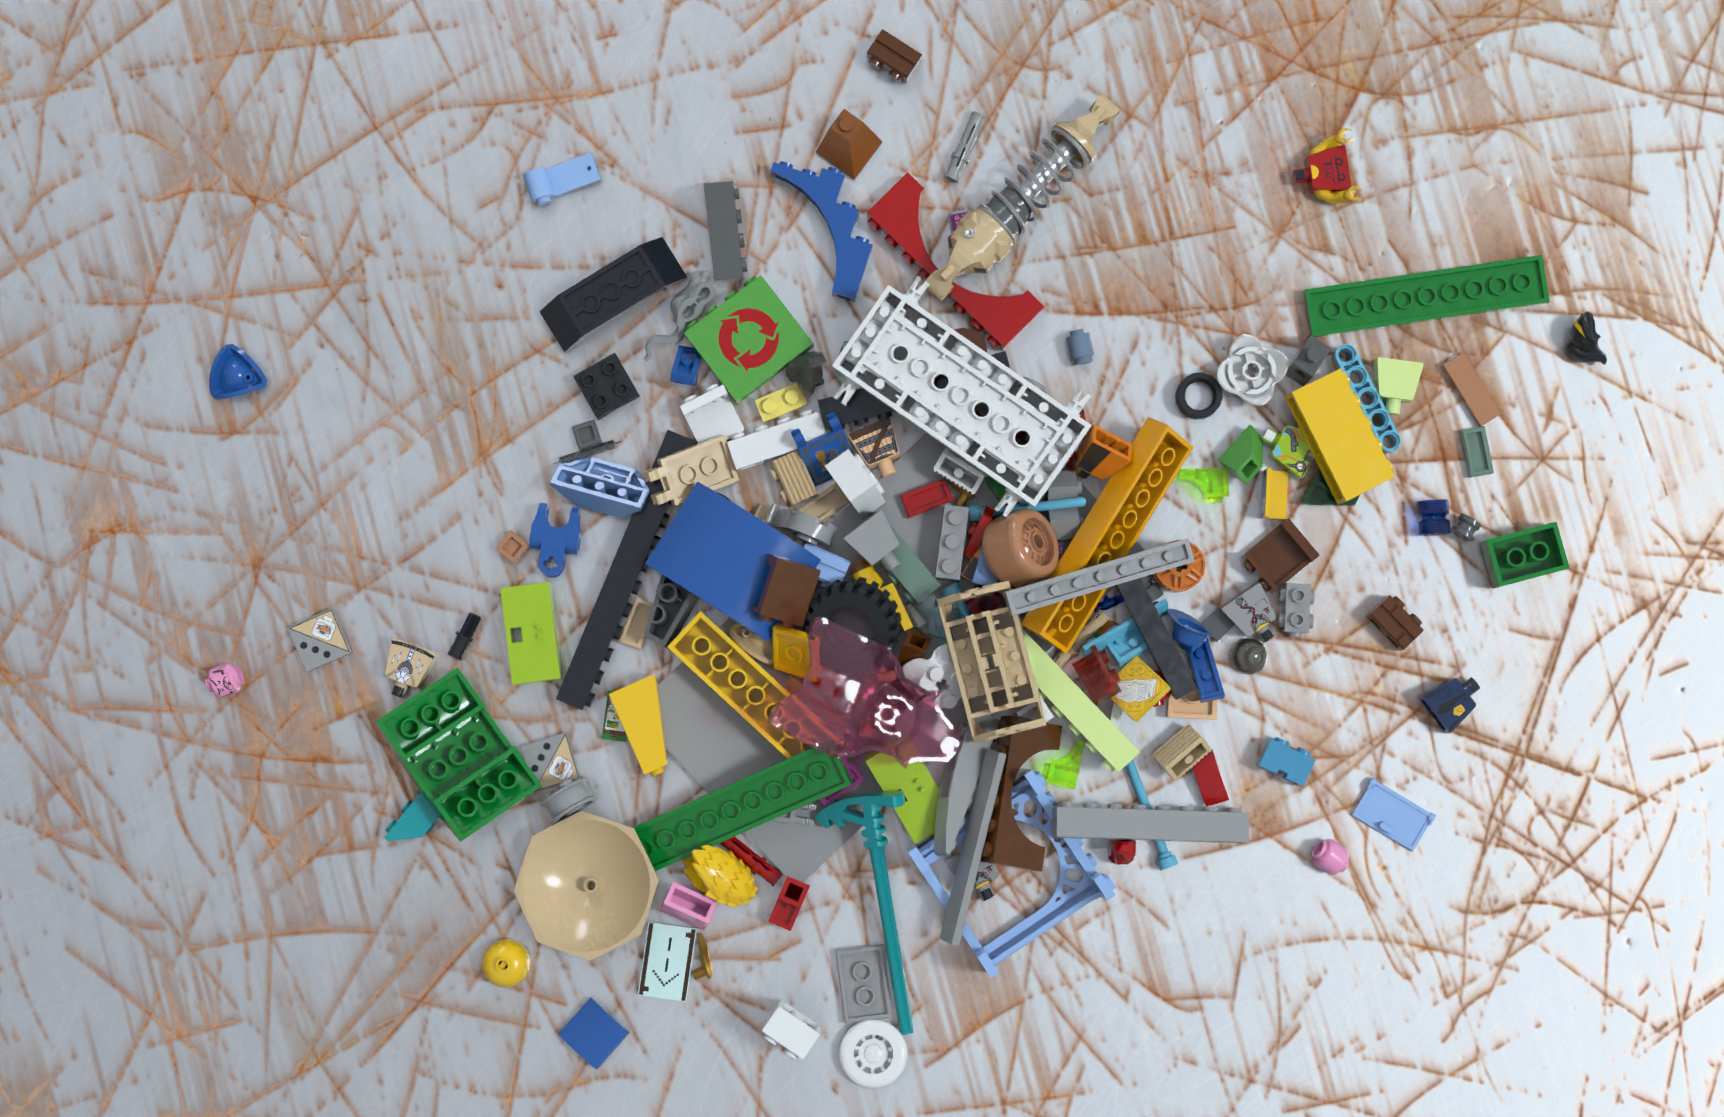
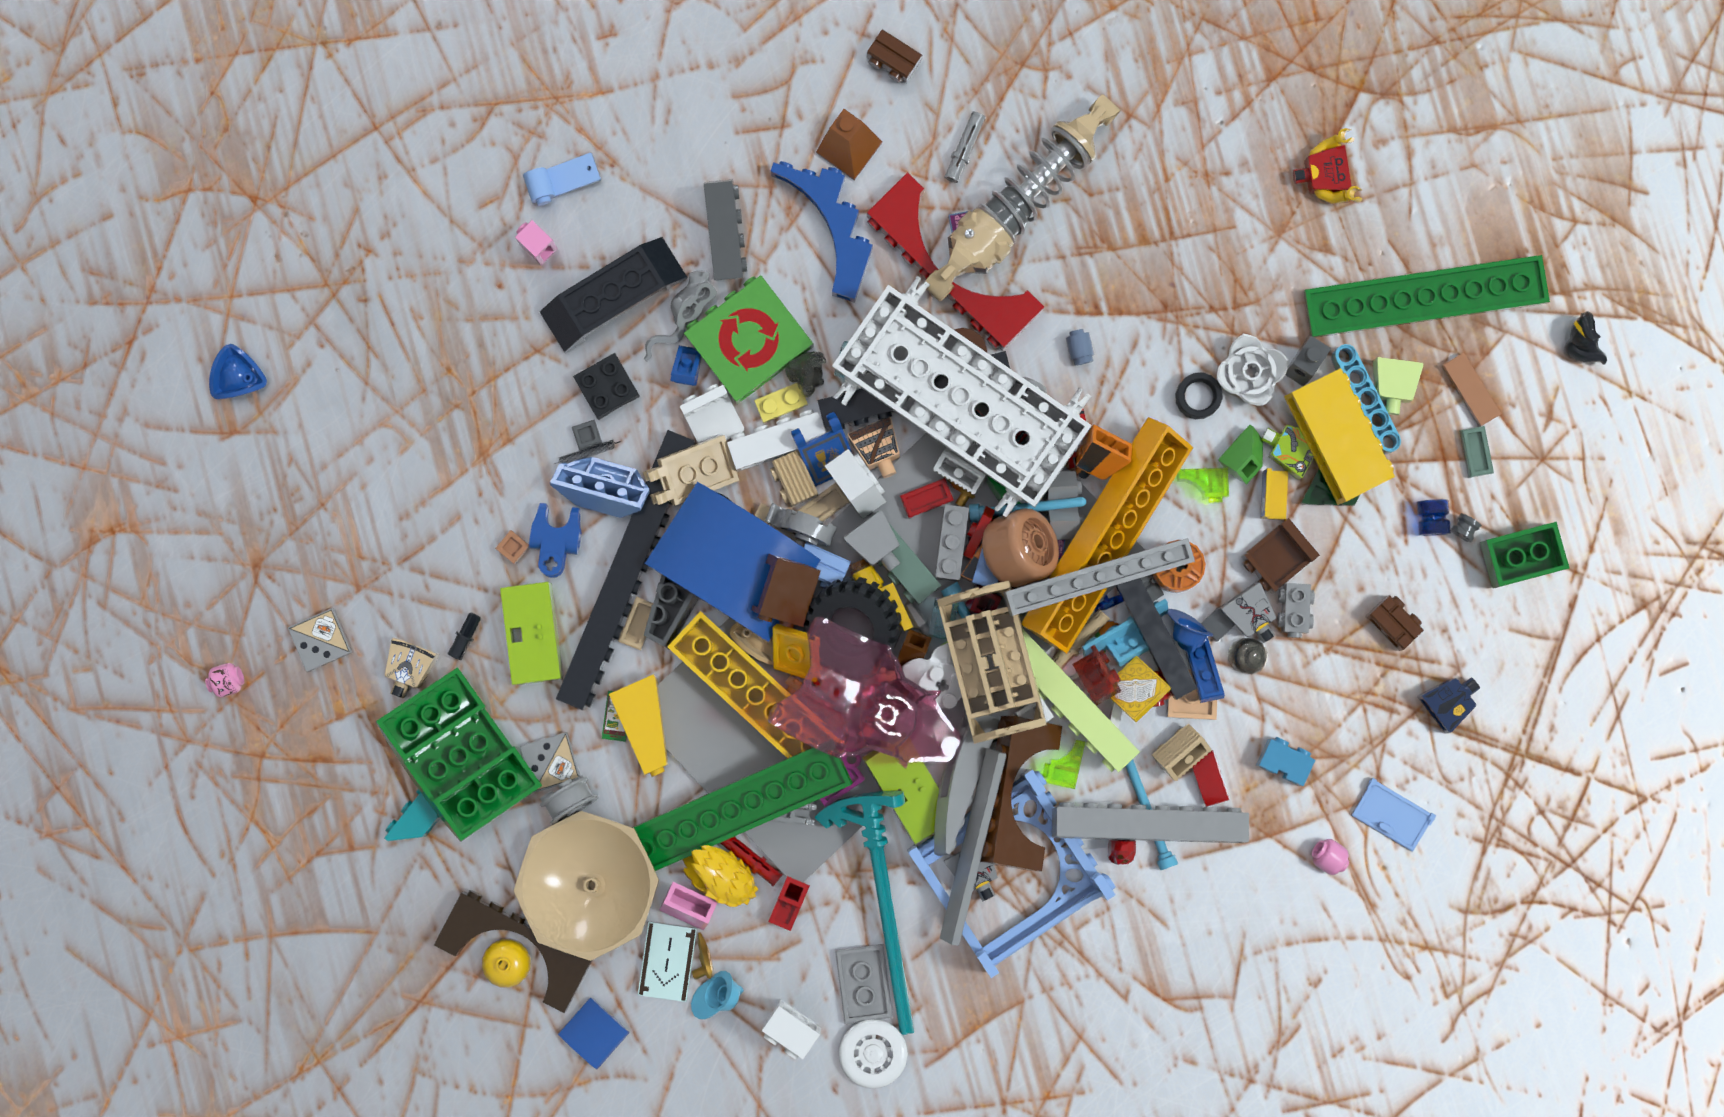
none -> dark brown arch [434,890,593,1013]
none -> bright pink piece [515,220,558,266]
none -> medium azure piece [691,971,744,1020]

